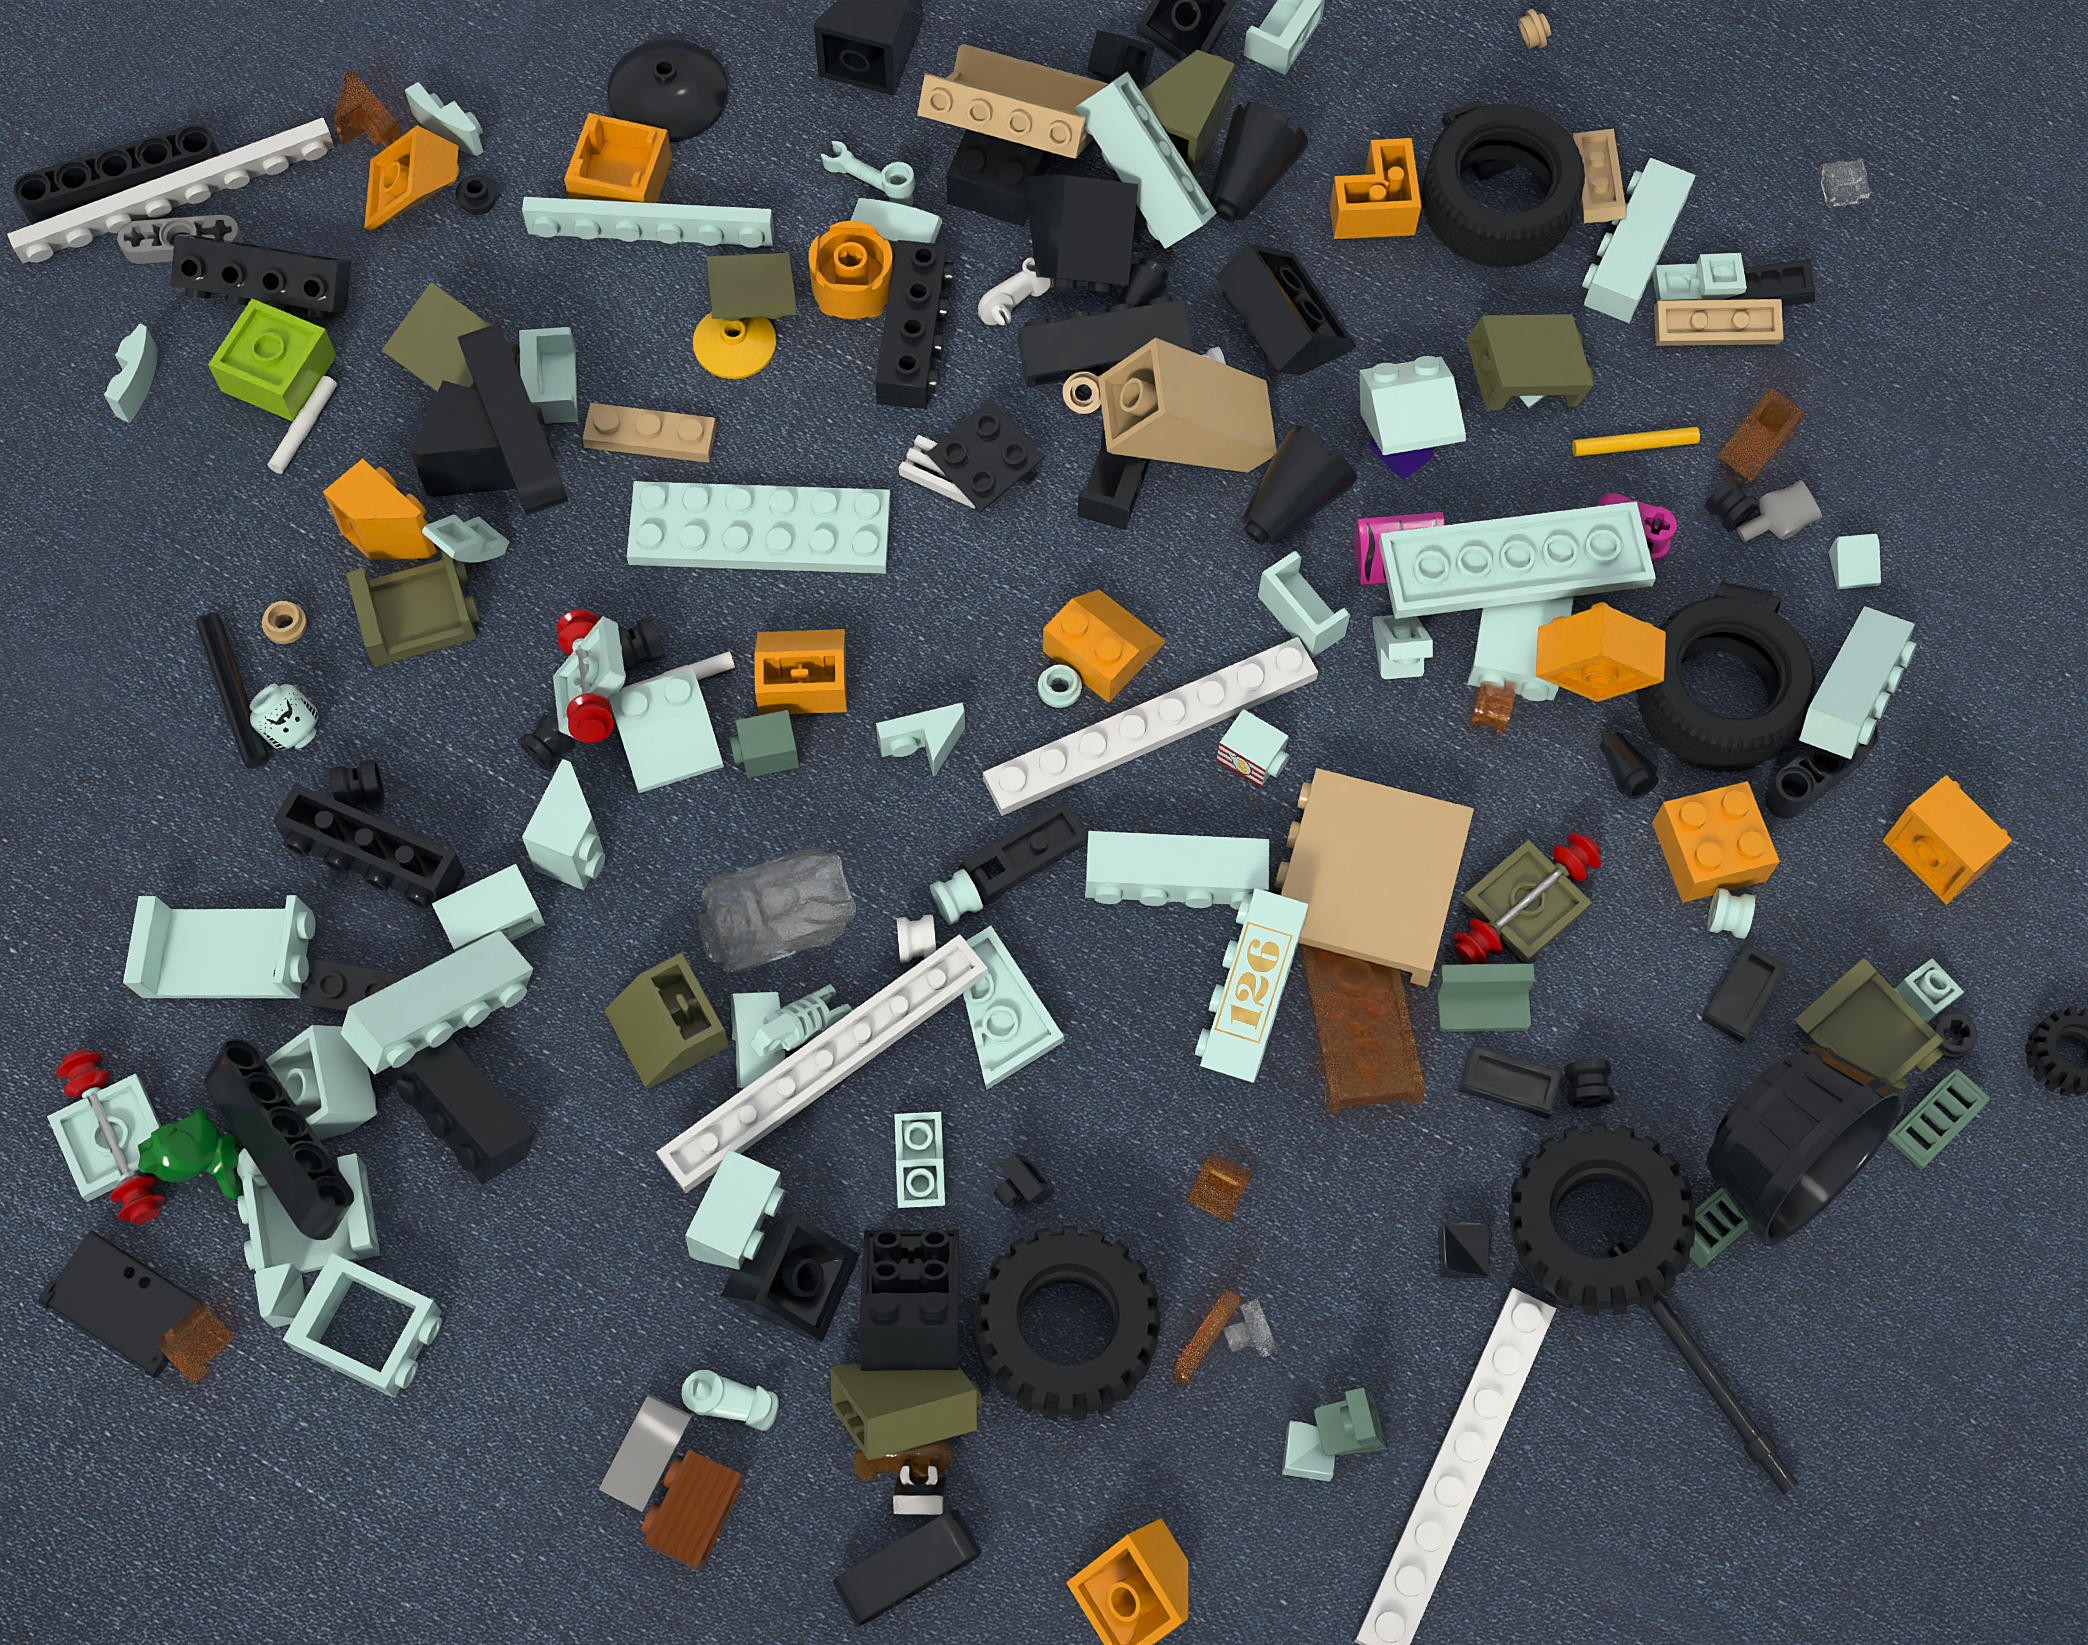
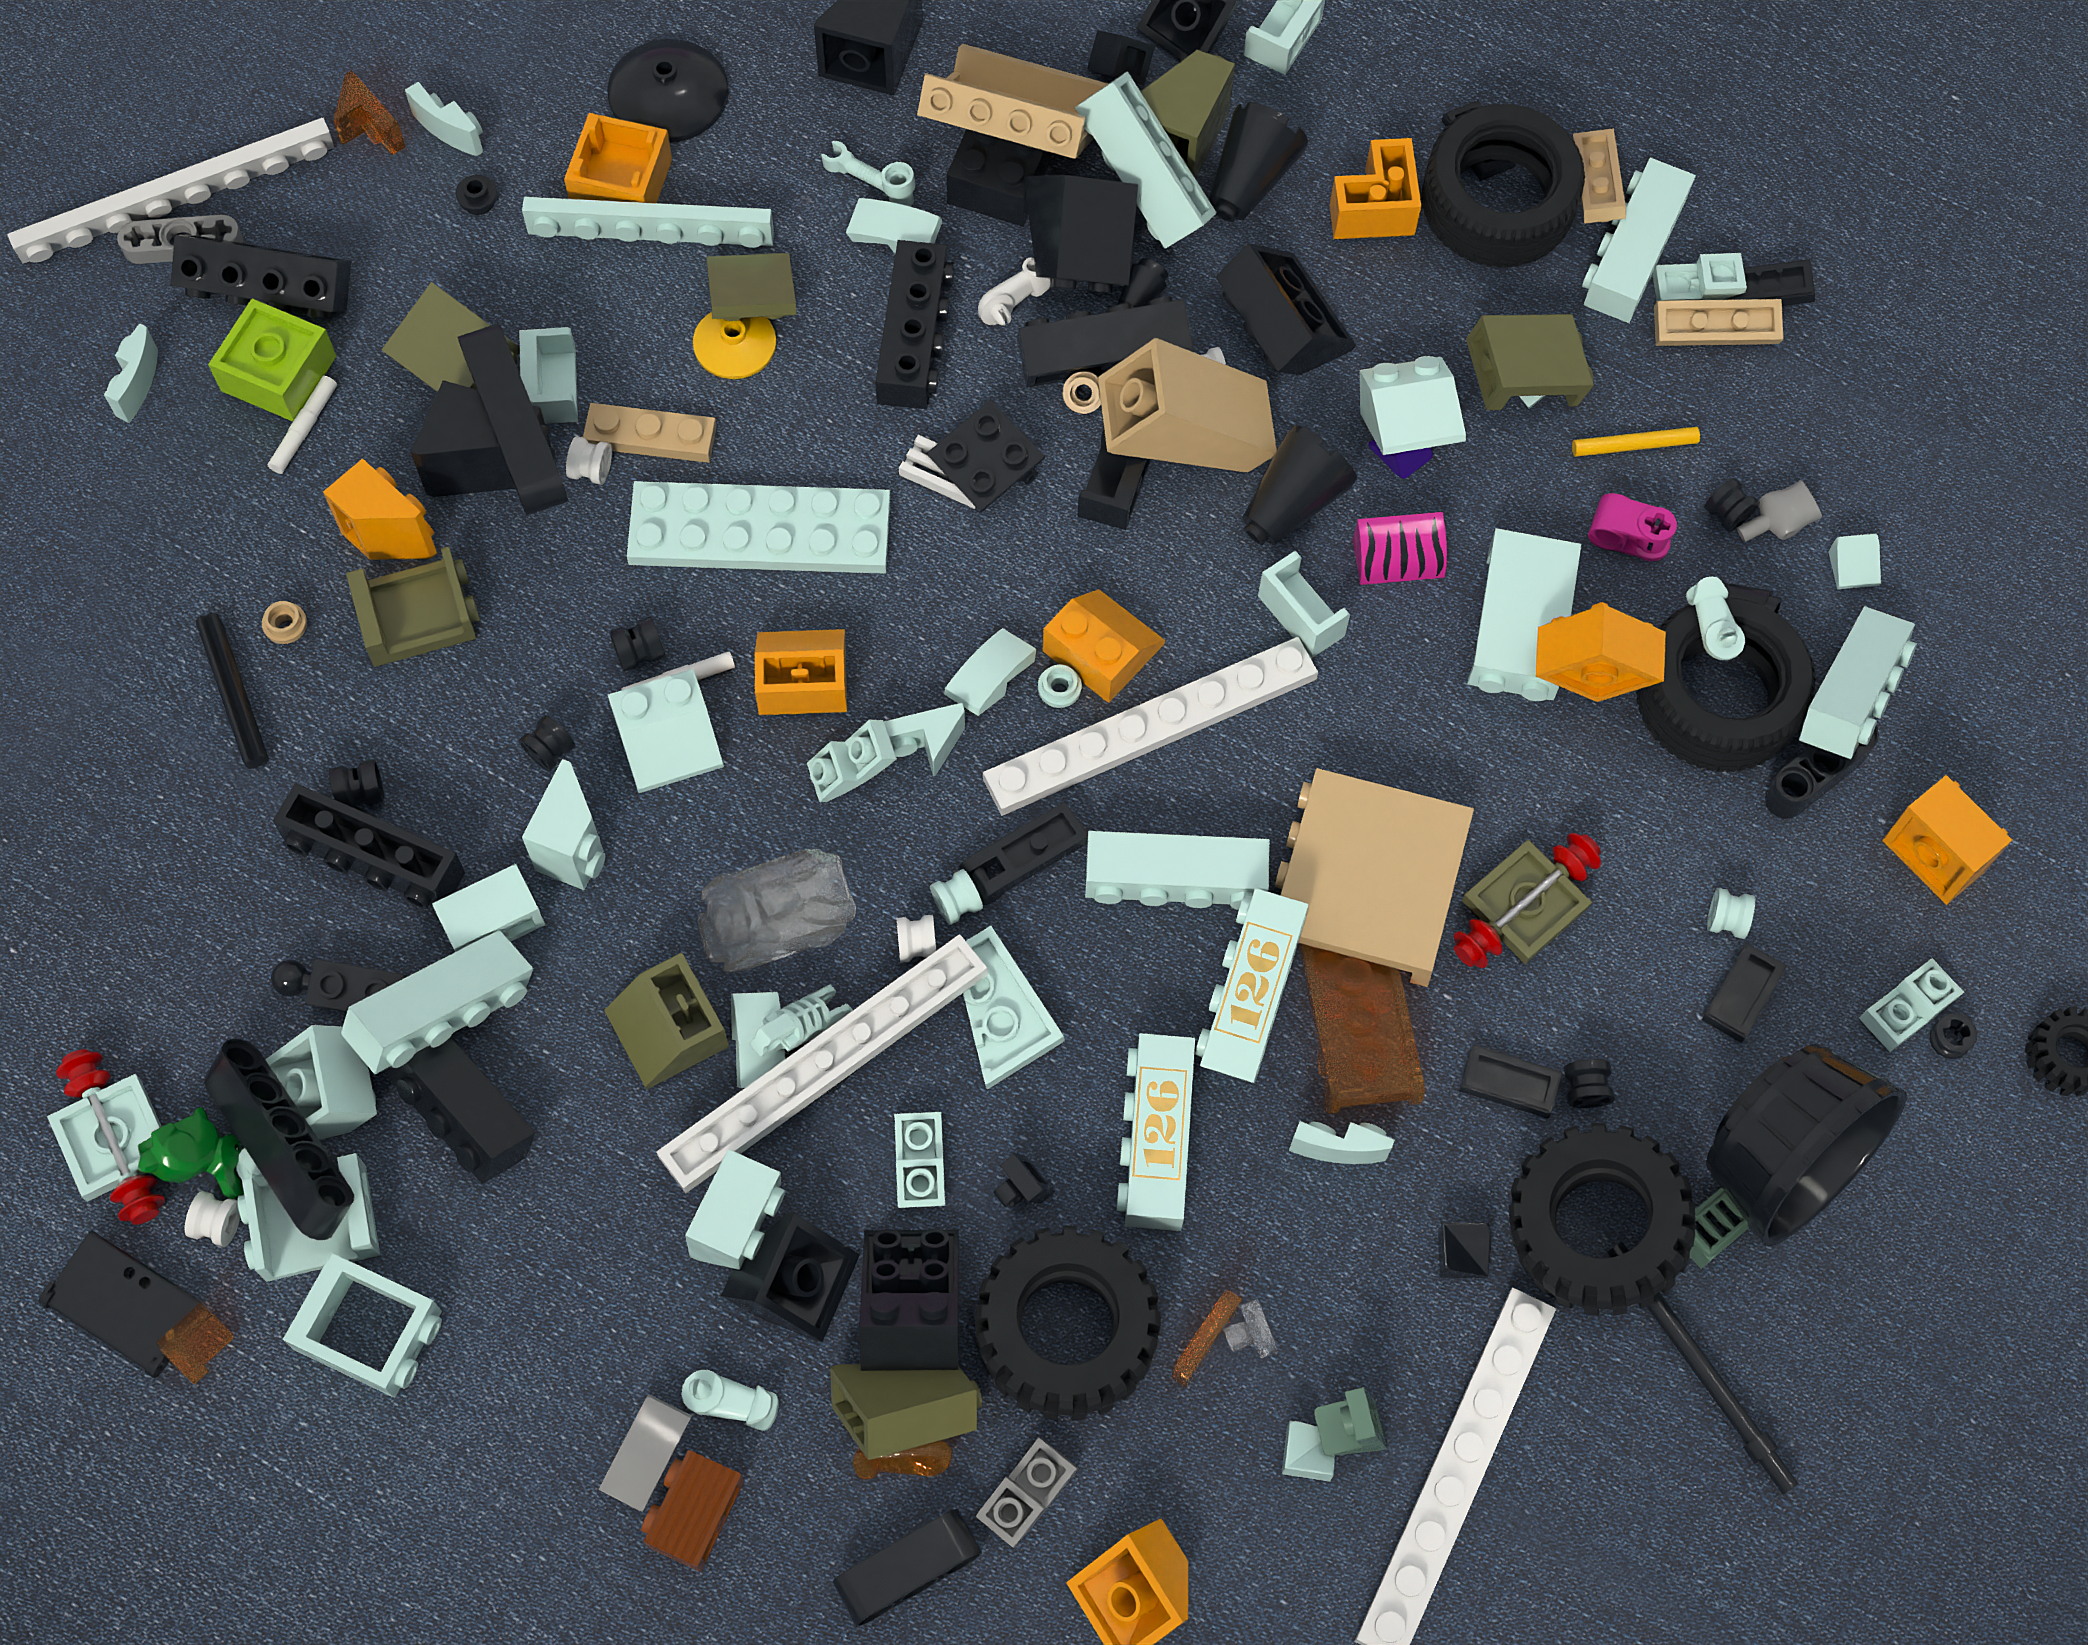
black beam [13,124,220,224] -> none
light aqua panel [123,895,315,998] -> none
light aqua head [250,684,318,750] -> none
light aqua slope [254,1263,305,1328] -> none
light orange slope [364,125,459,231] -> none
light aqua slope [422,515,509,562] -> none
plate [553,609,626,743] -> none
sand green brick [730,710,799,778] -> none
light orange brick [808,221,893,319] -> none
tile [893,1459,946,1515] -> none
clear orange slope [1187,1154,1253,1222] -> none
light aqua brick [1216,709,1290,787] -> none
light aqua slope [1372,615,1433,679] -> none
light aqua plate [1379,502,1656,619] -> none
sand green panel [1435,964,1535,1032] -> none
clear orange wheel [1470,683,1515,734] -> none
tan plate [1518,9,1551,49] -> none
black cone [1600,732,1659,799] -> none
light orange brick [1652,781,1780,903] -> none
clear orange slope [1718,387,1806,482] -> none
olive panel [1794,958,1945,1090] -> none
clear tile [1818,159,1871,207] -> none
sand green slope [1887,1068,1990,1170] -> none
none -> white wheel [185,1191,241,1247]
none -> white wheel [566,436,612,485]
none -> light aqua slope [807,719,897,802]
none -> light aqua slope [944,628,1036,716]
none -> light grey slope [976,1437,1079,1548]
none -> light aqua brick [1117,1033,1195,1231]
none -> light aqua slope [1289,1121,1395,1164]
none -> light aqua piece [1686,577,1745,660]

